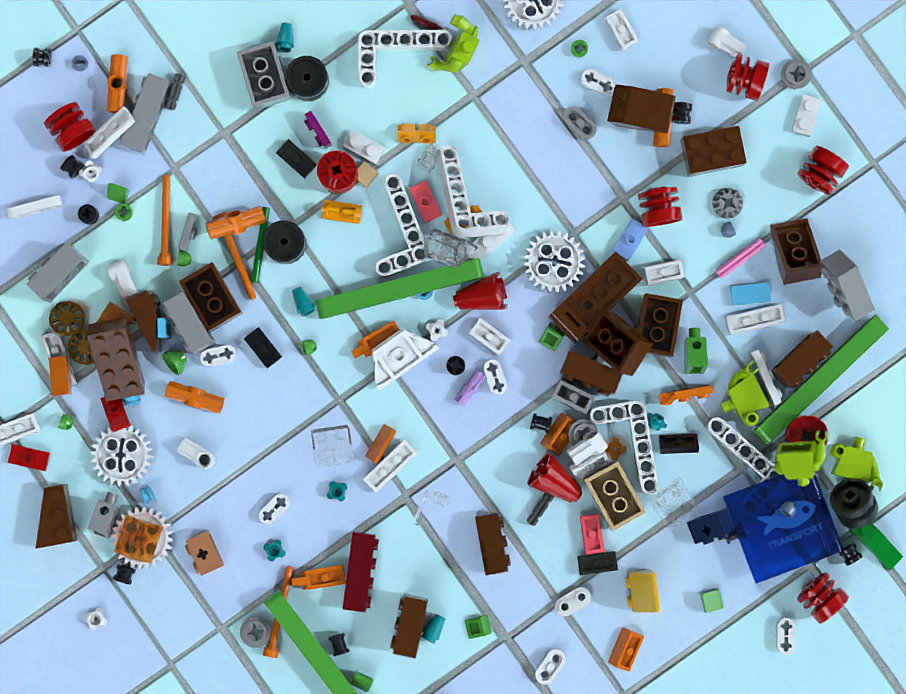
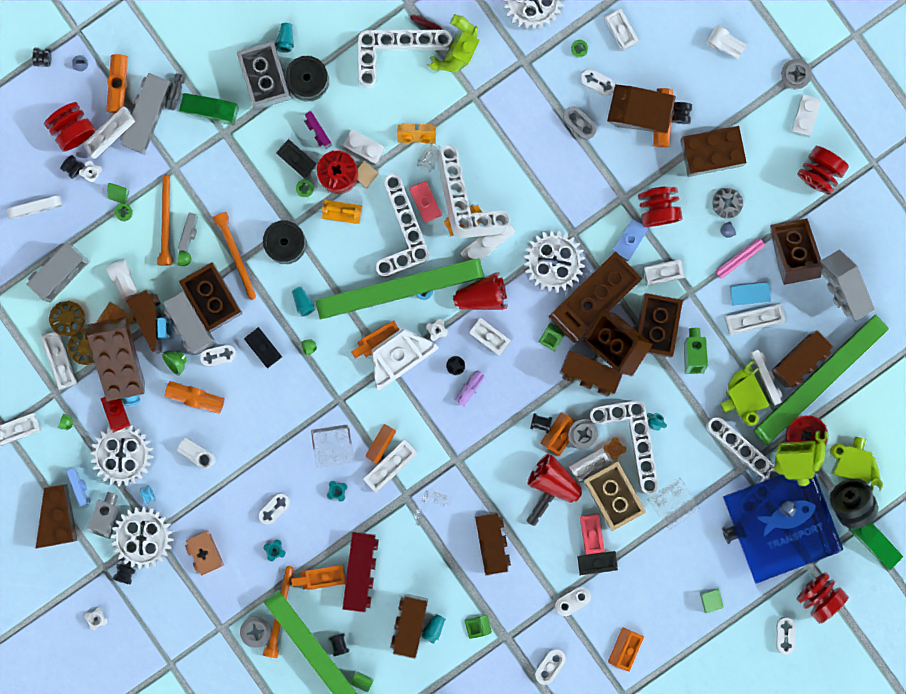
red plate [8,444,50,471] -> none
orange slope [48,356,72,396] -> none
black wheel [78,204,99,225] -> none
clear orange slope [114,514,163,563] -> none
orange piece [205,206,265,239] -> none
green bar [251,207,270,283] -> none
clear slope [424,228,478,268] -> none
white beam [484,360,507,395] -> none
light grey brick [551,380,595,414] -> none
white piece [566,429,607,465] -> none
yellow slope [625,570,661,613] -> none
black plate [658,434,699,454] -> none
orange hinge [659,384,713,405] -> none
dark blue brick [686,508,735,545] -> none
red wheel [726,54,770,101] -> none
black wheel [838,543,863,566] -> none
none -> light blue plate [66,468,90,506]
none -> green slope [179,93,239,125]
none -> bright green bush [296,179,314,198]

